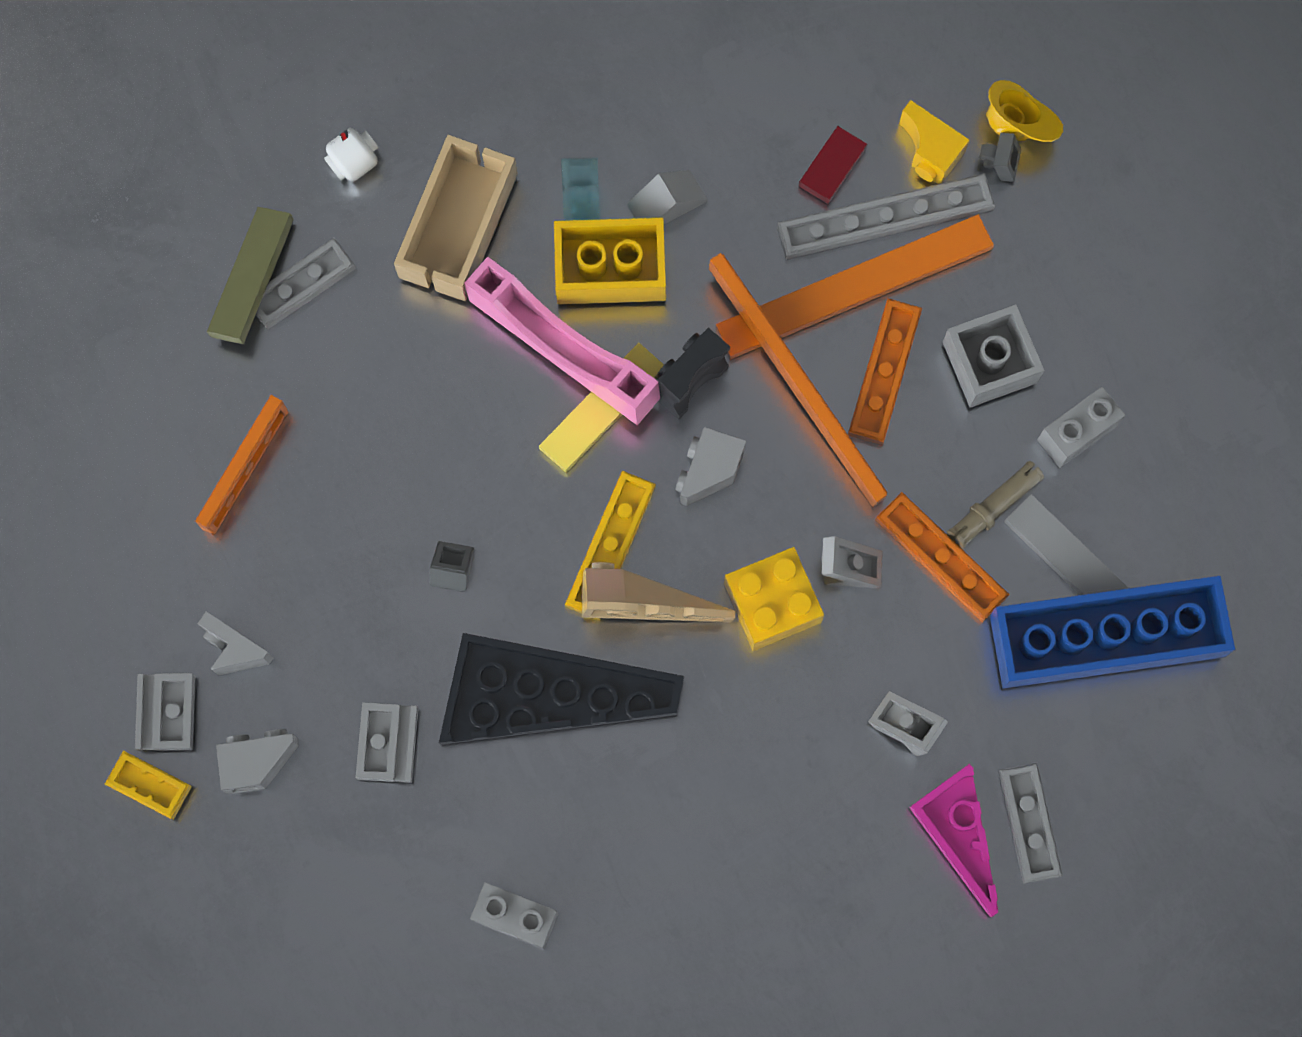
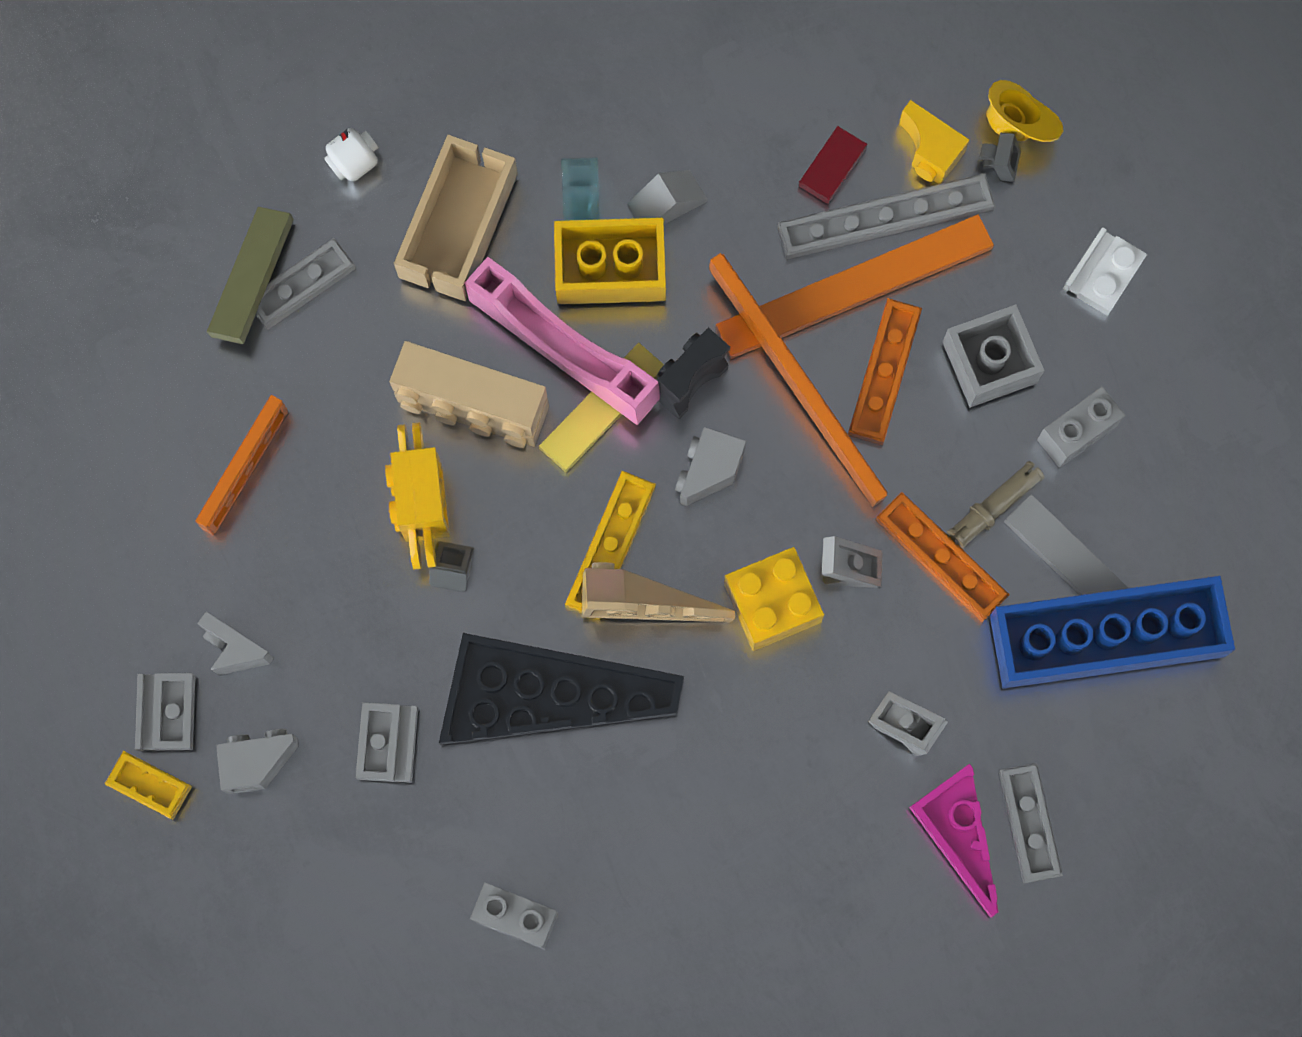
none -> yellow brick [385,422,450,570]
none -> tan piece [389,341,549,448]
none -> white plate [1063,227,1147,316]

